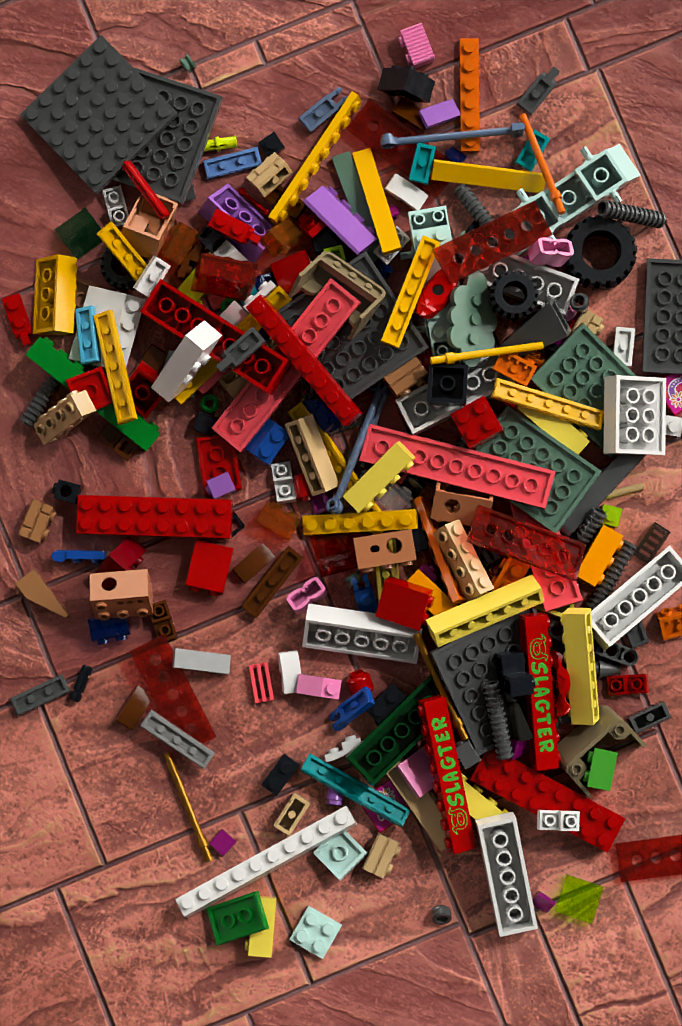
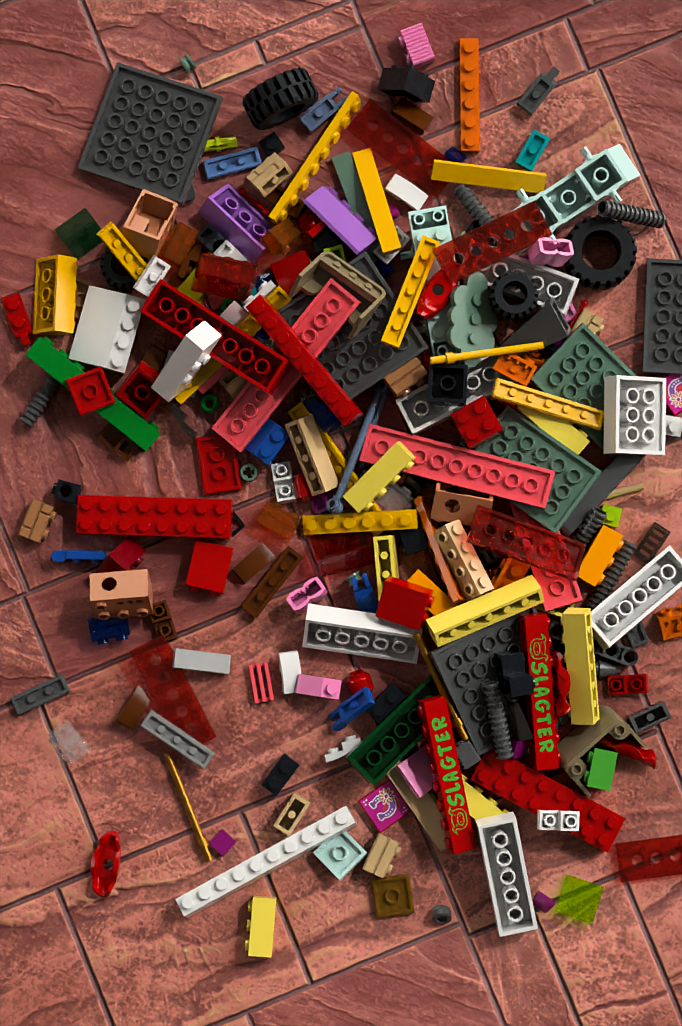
medium nougat slope [15,569,70,618] -> none
dark grey plate [20,35,179,194] -> none
tan brick [34,390,96,445] -> none
black axle [70,665,93,702] -> none
medium azure tile [75,305,101,366] -> none
yellow tile [93,310,138,425] -> none
white slope [102,185,129,226] -> none
red axle [121,160,169,220] -> none
black slope [193,411,218,436] -> none
medium lavender brick [205,472,236,499] -> none
green tile [206,891,269,946] -> none
red hinge [208,209,261,246] -> none
dark grey hinge [216,327,266,373] -> none
light aqua plate [289,905,342,959] -> none
teal tile [300,753,411,828] -> none
medium lavender cone [325,788,344,806] -> none
nougat piece [353,529,417,573] -> none
sand blue hinge [380,123,525,149] -> none
teal plate [409,142,436,185] -> none
medium lavender tile [418,99,461,129] -> none
magenta plate [419,563,438,582] -> none
orange bar [519,113,566,215] -> none
dark grey cone [570,293,589,314] -> none
white plate [613,327,635,367] -> none
none -> clear brick [48,719,92,764]
none -> red piece [91,831,121,898]
none -> clear smoke slope [170,403,198,440]
none -> sand green bush [240,464,258,482]
none -> black tyre [242,68,319,130]
none -> pearl gold tile [371,874,415,918]
none -> red piece [595,732,656,770]

